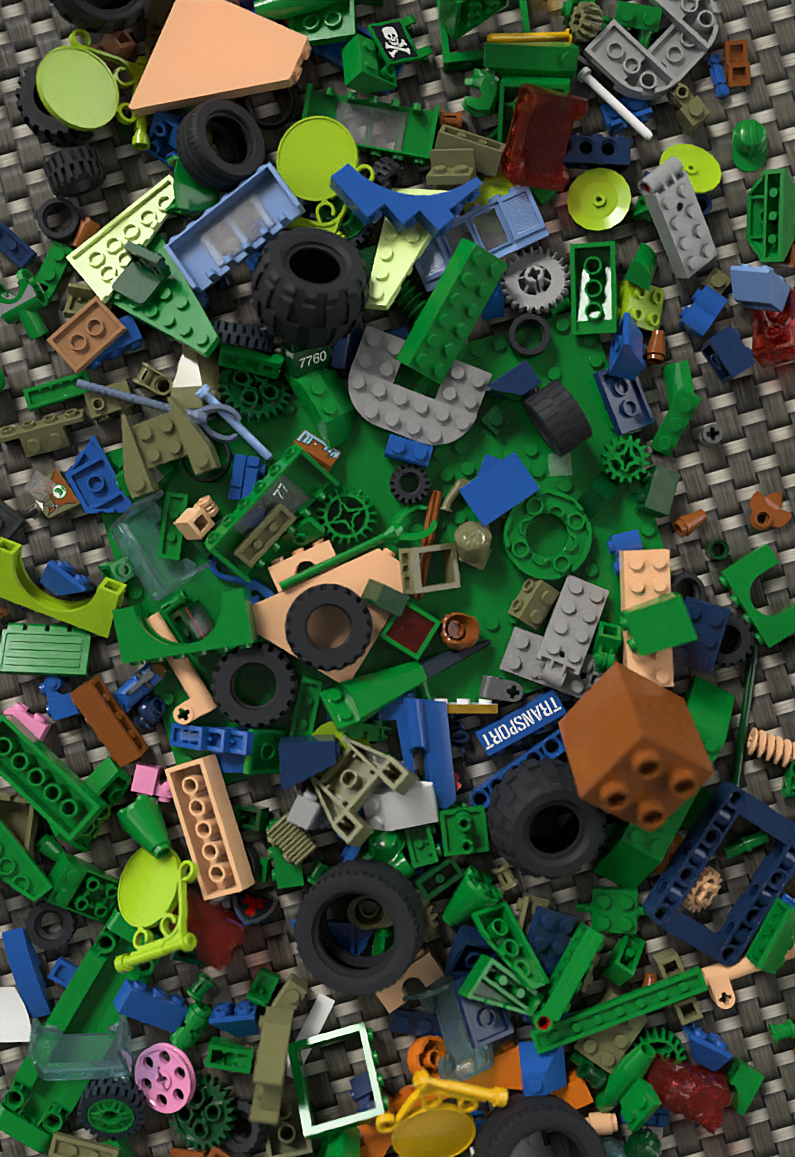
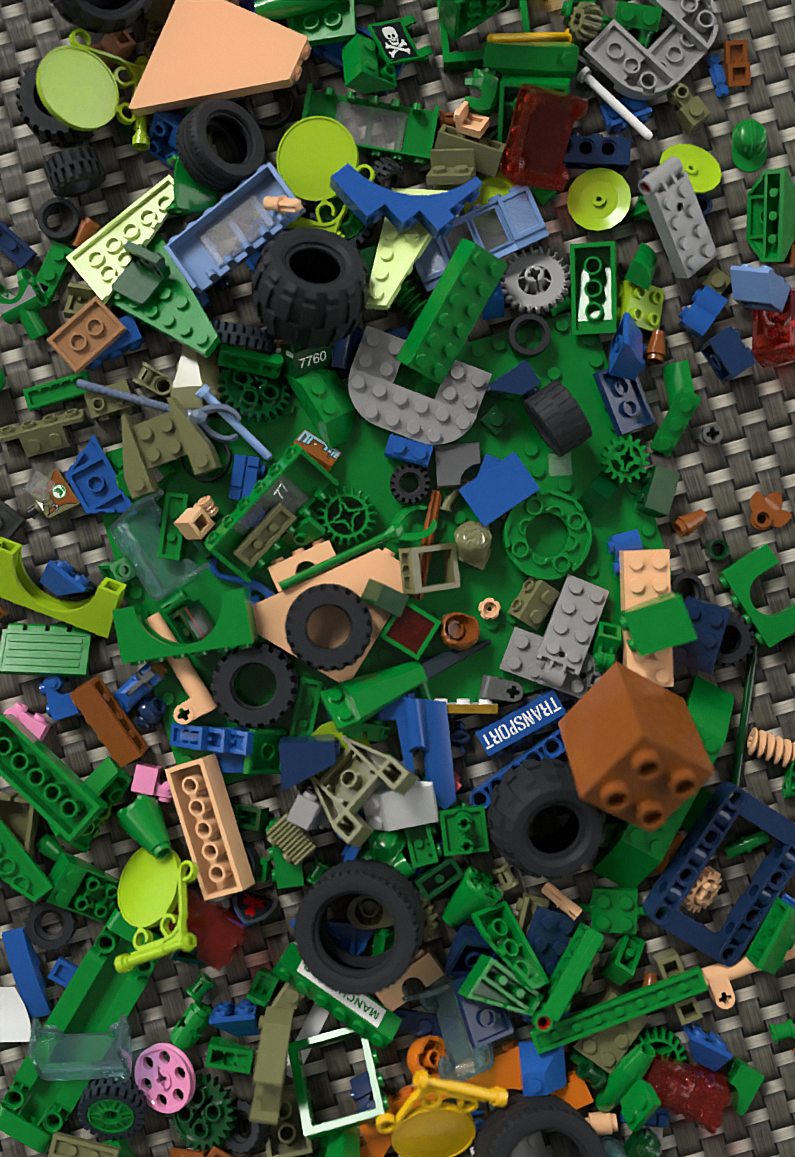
blue brick [113,978,189,1033] -> none
none -> light nougat axle [263,195,303,214]
none -> green brick [272,942,402,1050]
none -> dark grey tile [434,442,481,489]
none -> light nougat bracket [453,101,490,139]
none -> light nougat plate [479,598,501,619]
none -> light nougat axle [541,882,583,920]

